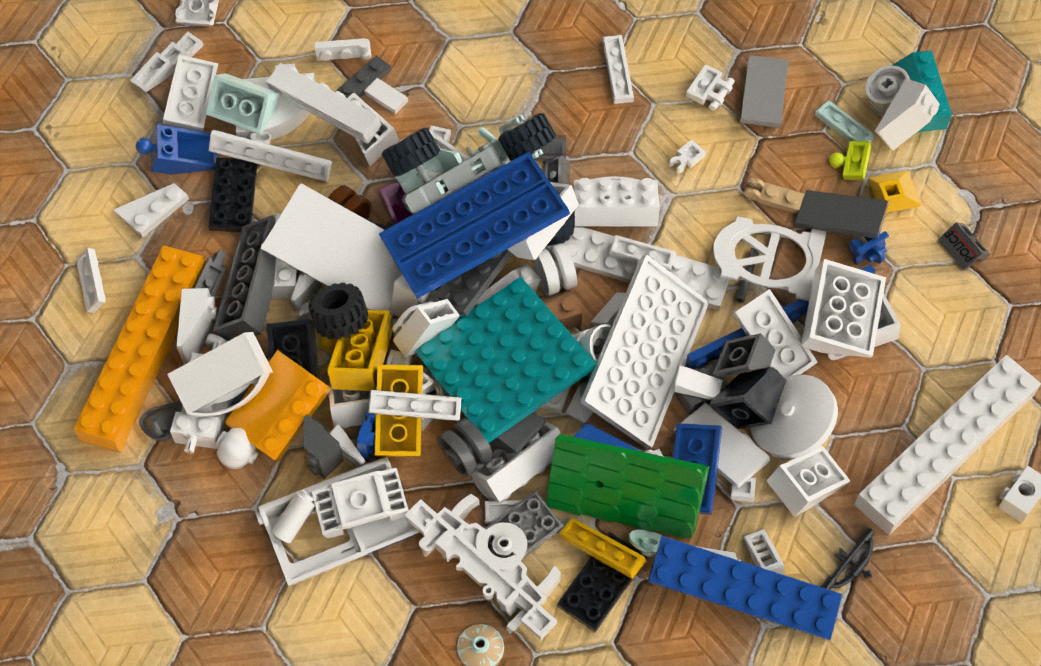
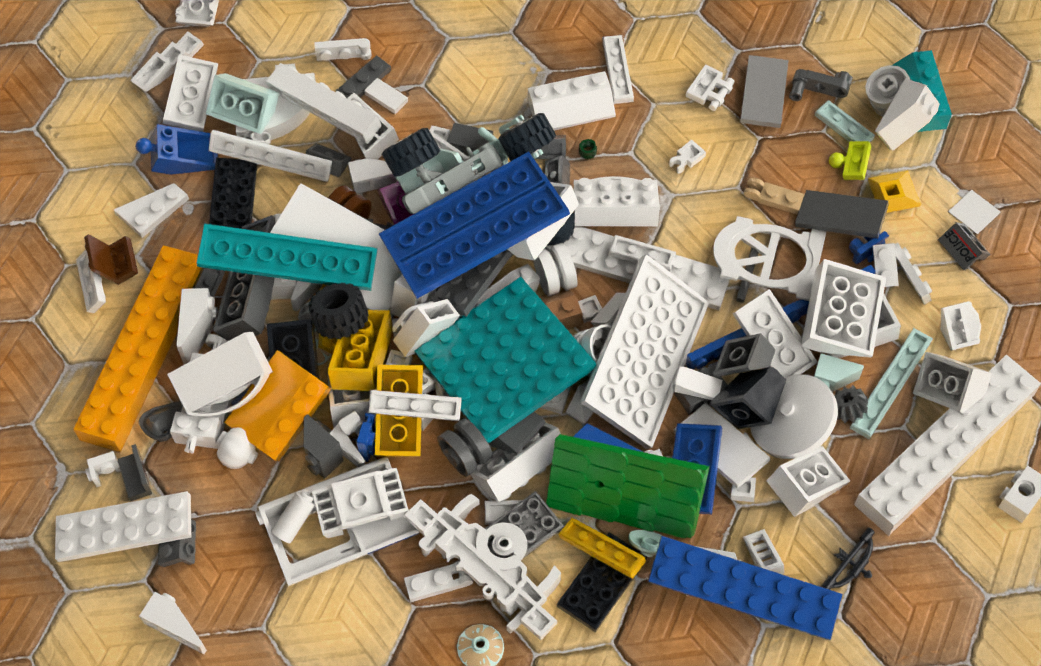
none -> white plate [55,491,191,562]
none -> reddish brown bracket [84,234,138,285]
none -> white bracket [85,451,120,487]
none -> dark grey panel [118,444,152,501]
none -> white slope [139,592,207,654]
none -> dark grey bracket [158,519,196,567]
none -> teal plate [197,224,377,291]
none -> dark grey slope [306,143,351,177]
none -> white piece [339,410,363,436]
none -> white slope [348,158,397,193]
none -> white plate [404,561,473,602]
none -> dark grey slope [448,123,493,156]
none -> white slope [528,71,616,131]
none -> white tile [578,295,602,323]
none -> dark green axle [579,139,597,159]
none -> dark grey beam [789,69,853,101]
none -> light aqua slope [814,353,864,392]
none -> dark grey gear [834,385,868,423]
none -> light aqua tile [850,328,933,440]
none -> white plate [873,243,899,287]
none -> white plate [895,243,932,305]
none -> white slope [913,352,992,413]
none -> white slope [940,301,981,350]
none -> white sticker [948,190,1001,234]

